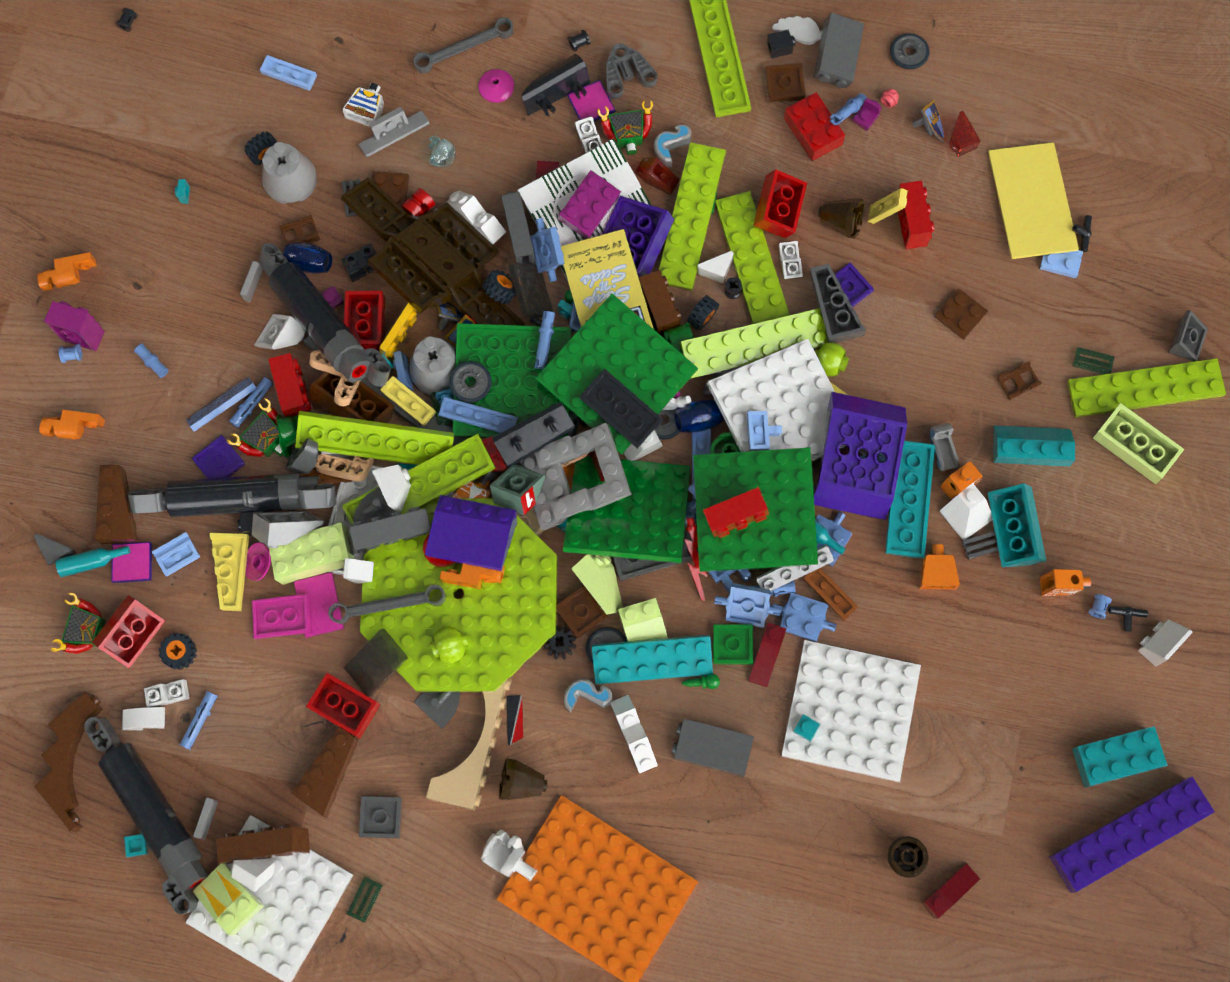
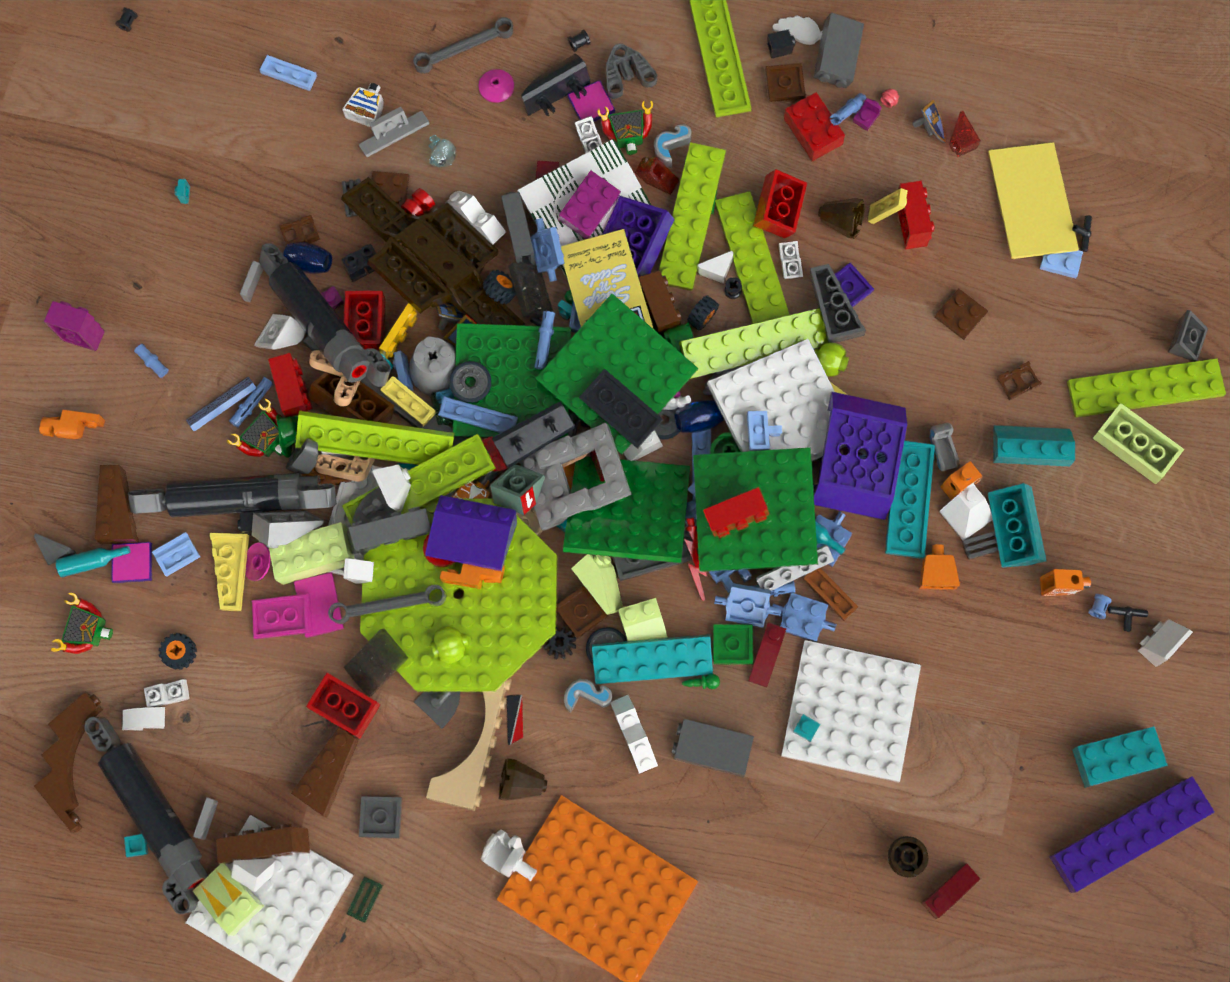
orange plate [37,252,97,291] -> none
medium blue bush [59,344,82,363] -> none
red brick [92,594,165,669] -> none
medium blue pin [179,691,218,750] -> none
dark purple tile [192,435,245,479] -> none
black wheel [244,131,277,165] -> none
light grey cone [261,142,317,204] -> none
dark grey wheel [890,33,930,69] -> none
clear green tile [1072,347,1115,375] -> none

